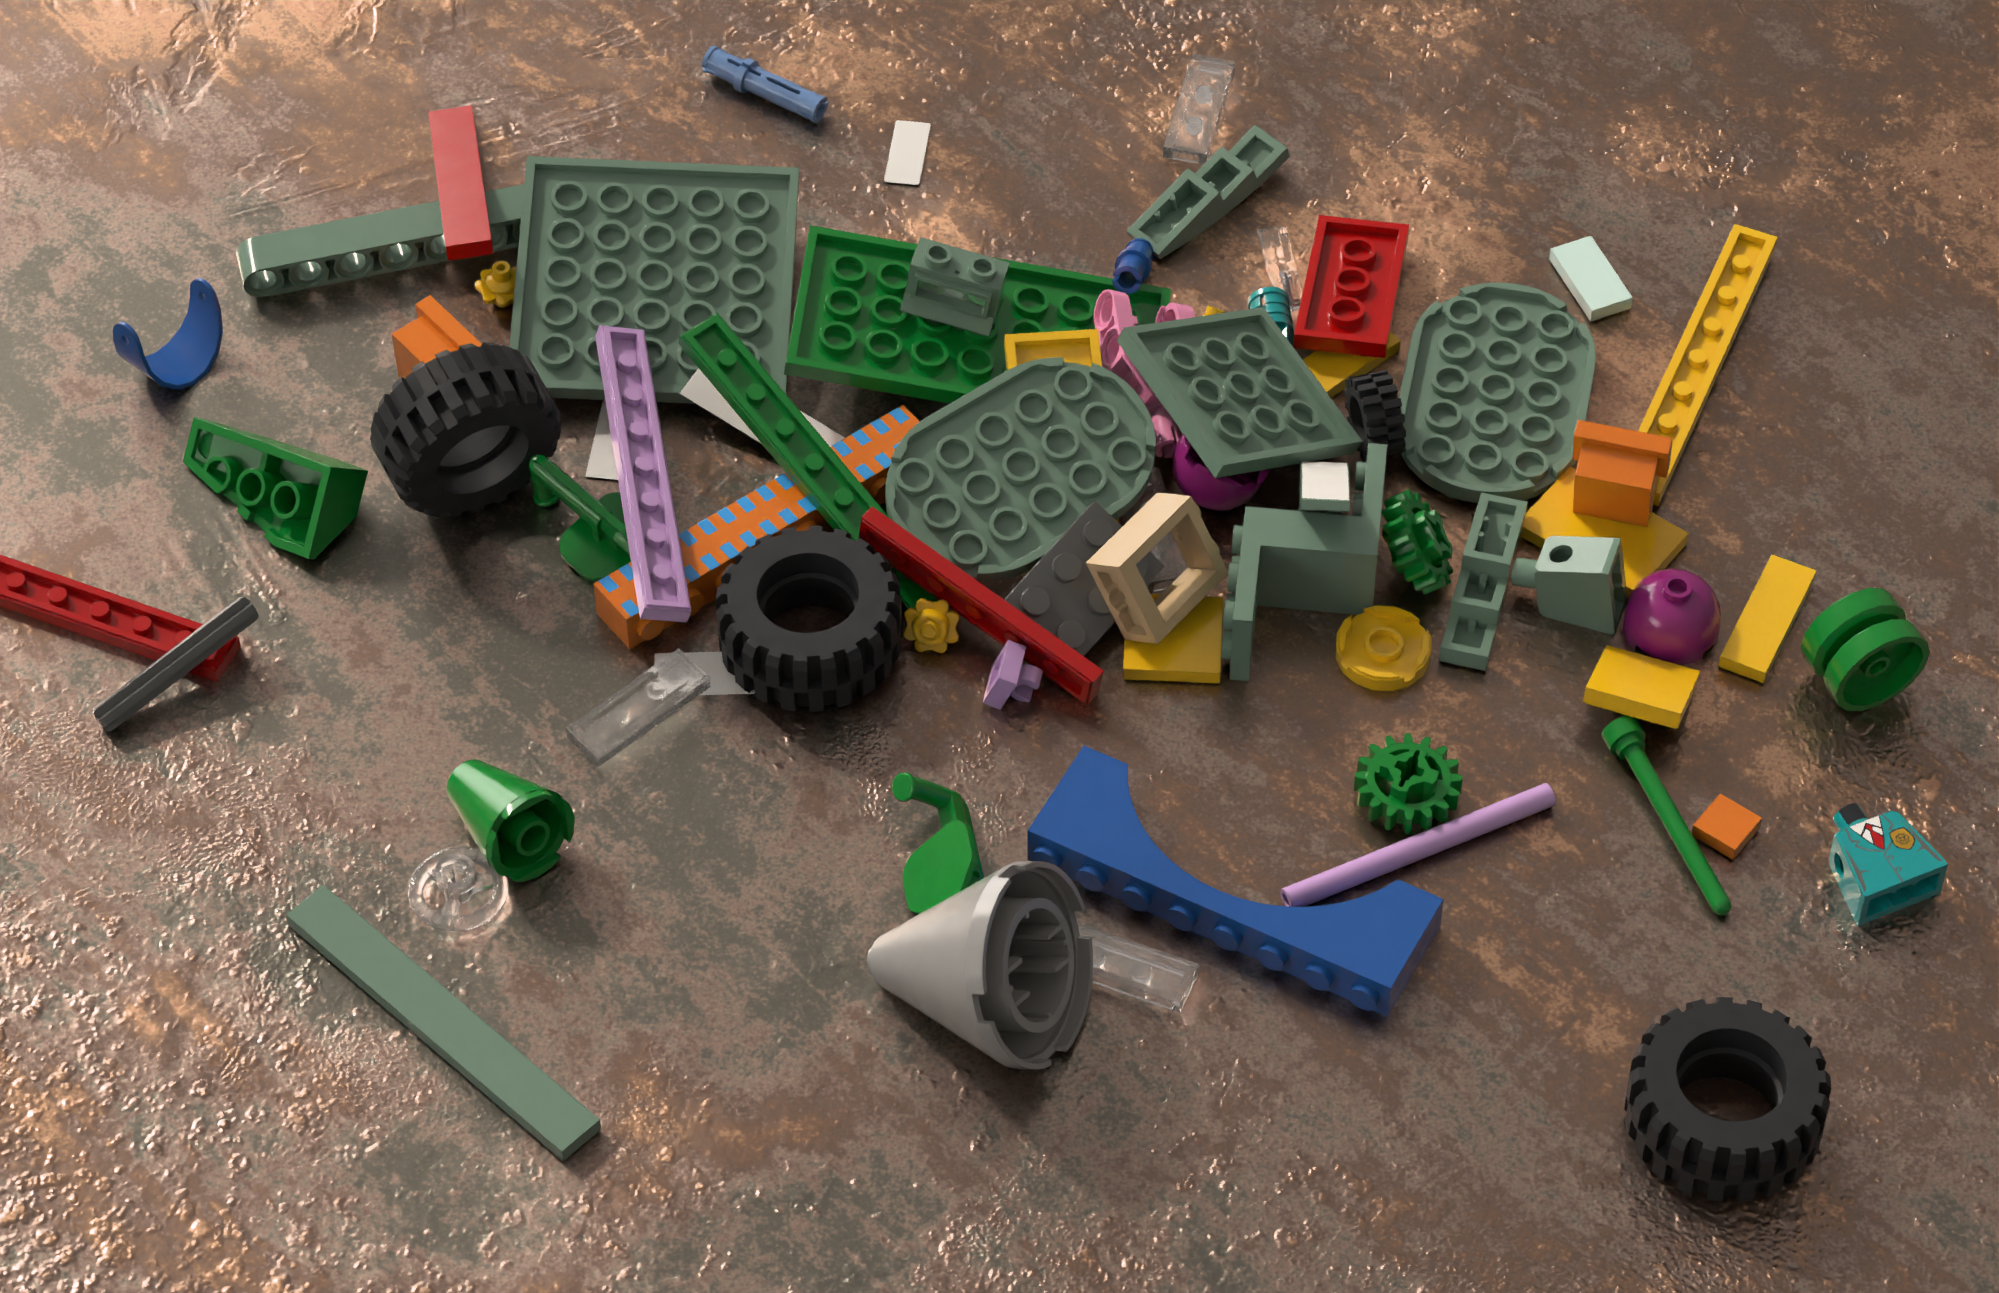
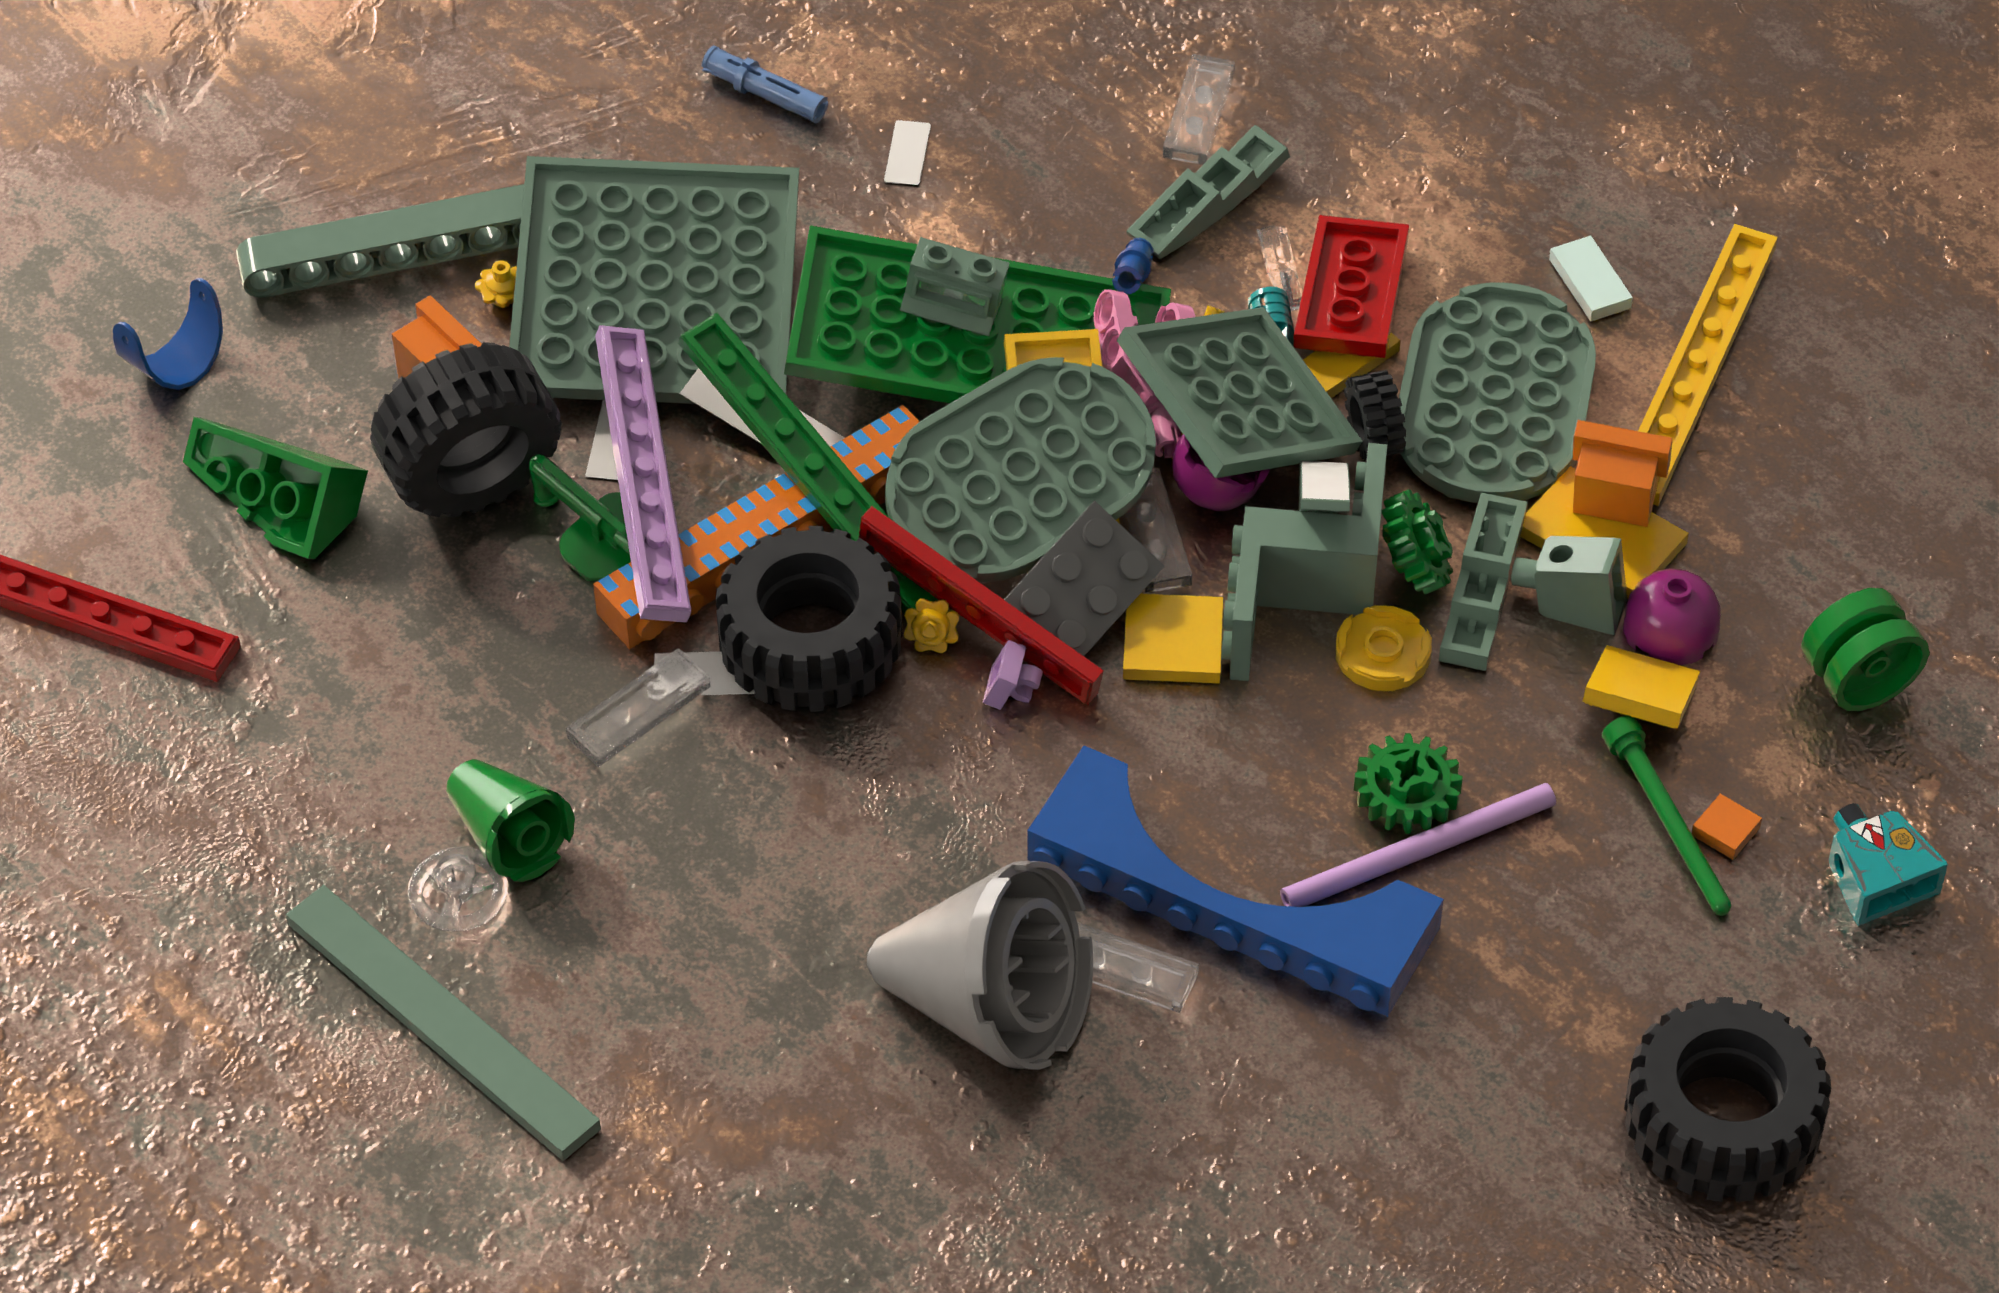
dark grey axle [92,596,259,732] -> none
tile [428,105,493,261] -> none
green piece [892,772,984,914] -> none
tan window [1086,492,1229,644] -> none
yellow tile [1718,554,1817,683] -> none

